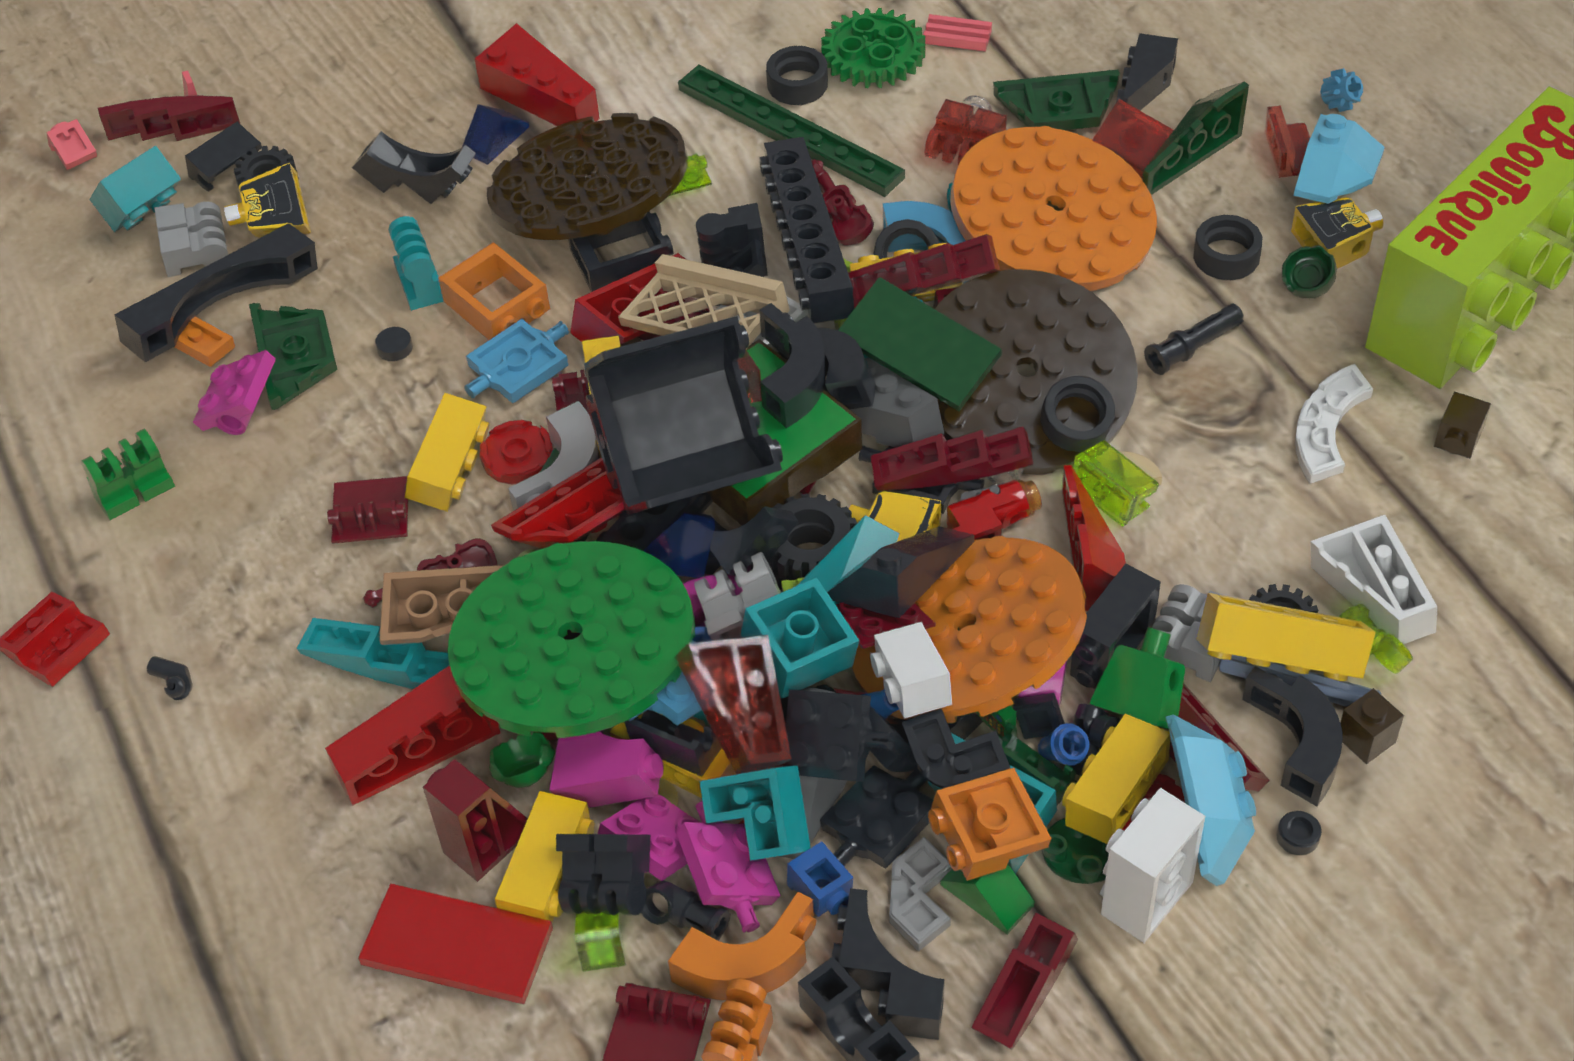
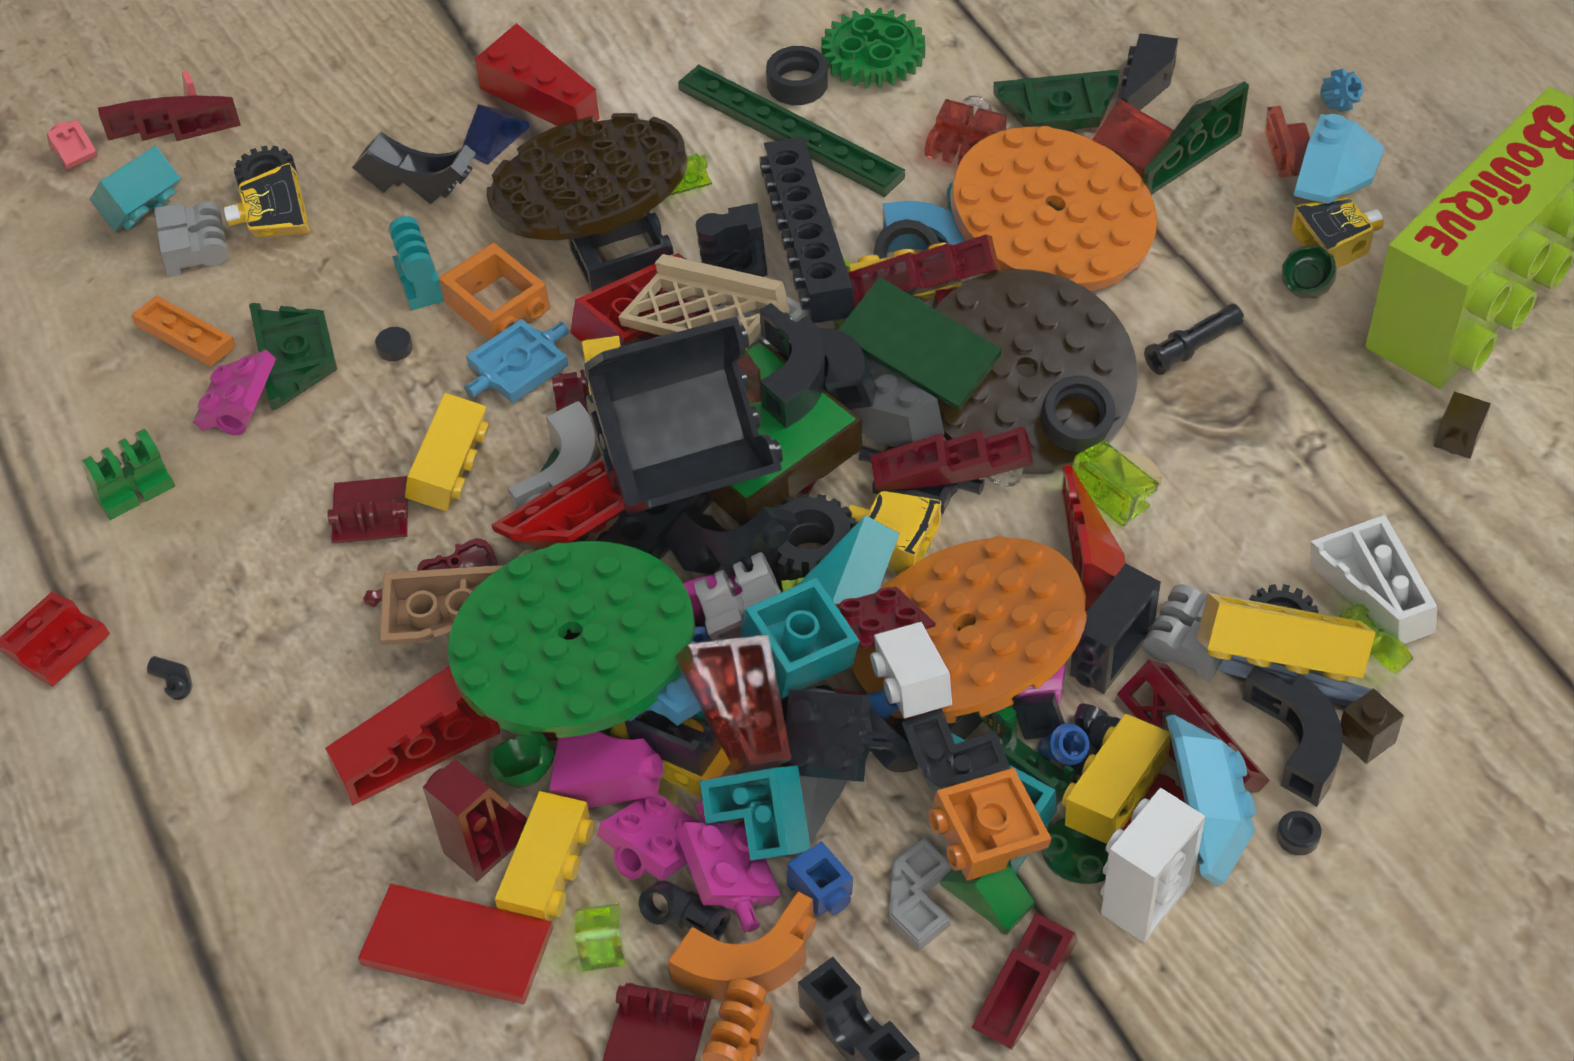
black arch [114,223,318,362] -> none
black hinge [185,121,261,192] -> none
teal slope [296,618,449,689] -> none
red tile [480,420,554,485] -> none
black legs [556,834,651,916] -> none
clear blue slope [643,514,715,578] -> none
dark red piece [812,159,874,246] -> none
black plate [820,765,933,869] -> none
black wedge [827,526,975,618] -> none
black arch [832,888,945,1040] -> none
coral tile [923,14,992,52] -> none
red plate [947,480,1042,540] -> none
green torso [1090,627,1185,729] -> none
black tyre [1193,214,1263,280] -> none
white tile [1295,364,1373,484] -> none

